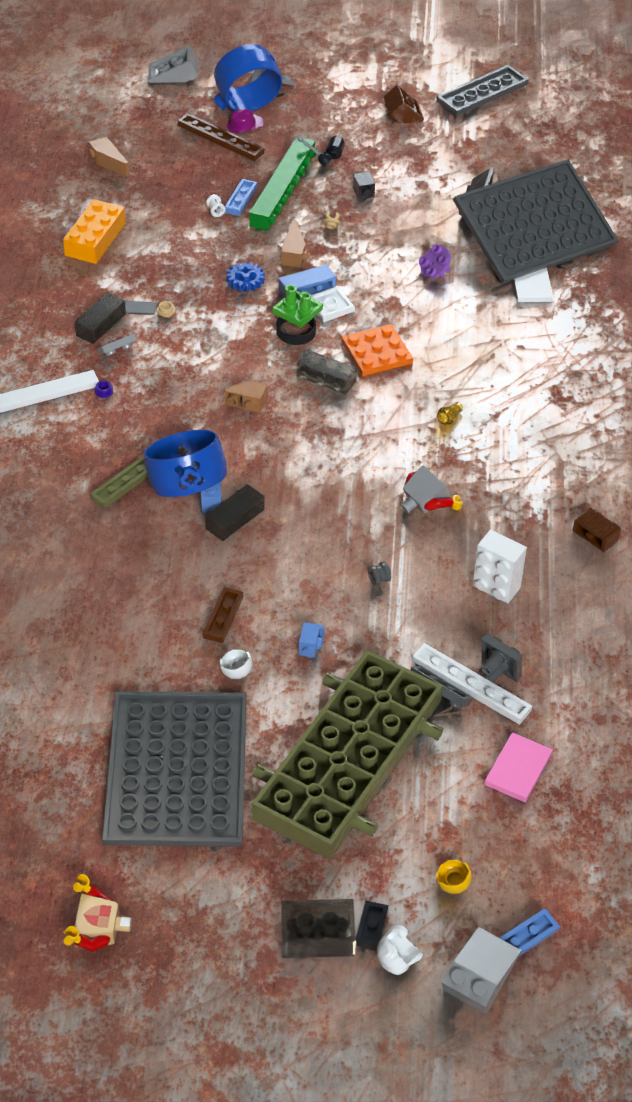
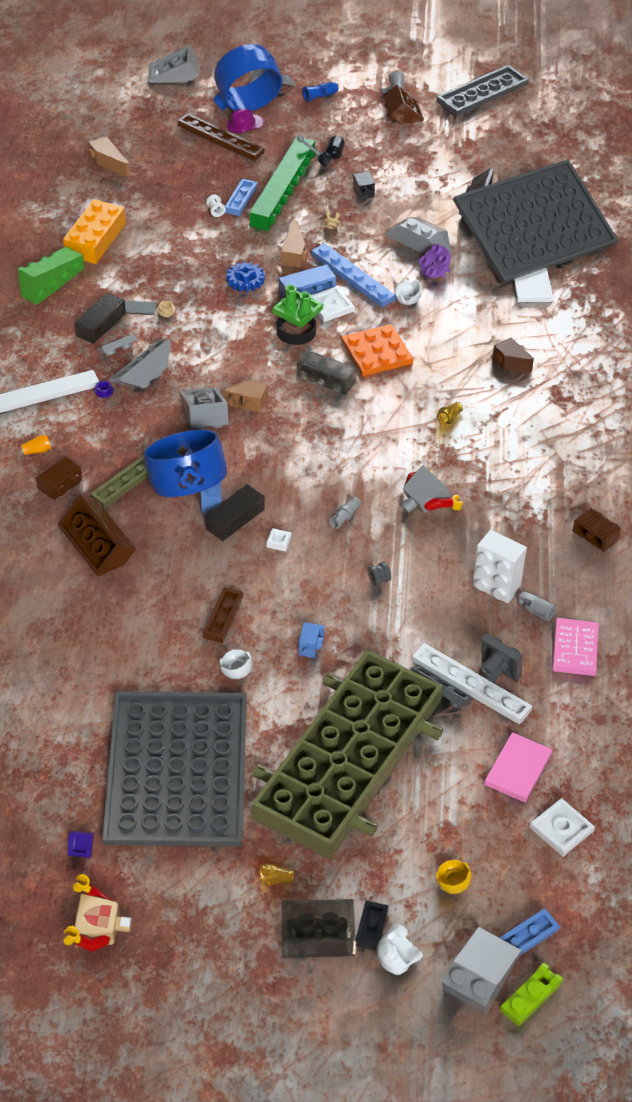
none -> bright green wedge [18,247,84,305]
none -> light orange cone [21,434,51,455]
none -> reddish brown brick [36,456,82,500]
none -> reddish brown slope [57,494,136,576]
none -> dark purple plate [67,831,94,858]
none -> light grey wedge [109,338,171,389]
none -> light grey slope [179,387,229,430]
none -> clear yellow cone [259,862,294,886]
none -> white tile [266,528,292,552]
none -> blue piece [302,81,339,102]
none -> medium blue plate [312,243,395,307]
none -> light grey pin [329,496,361,529]
none -> light grey piece [382,71,405,95]
none -> light grey wedge [385,217,451,255]
none -> white hair [395,279,422,305]
none -> reddish brown slope [492,337,534,373]
none -> lime plate [500,963,564,1027]
none -> light grey hinge [518,591,557,622]
none -> white tile [529,798,595,857]
none -> bright pink tile [552,618,599,676]

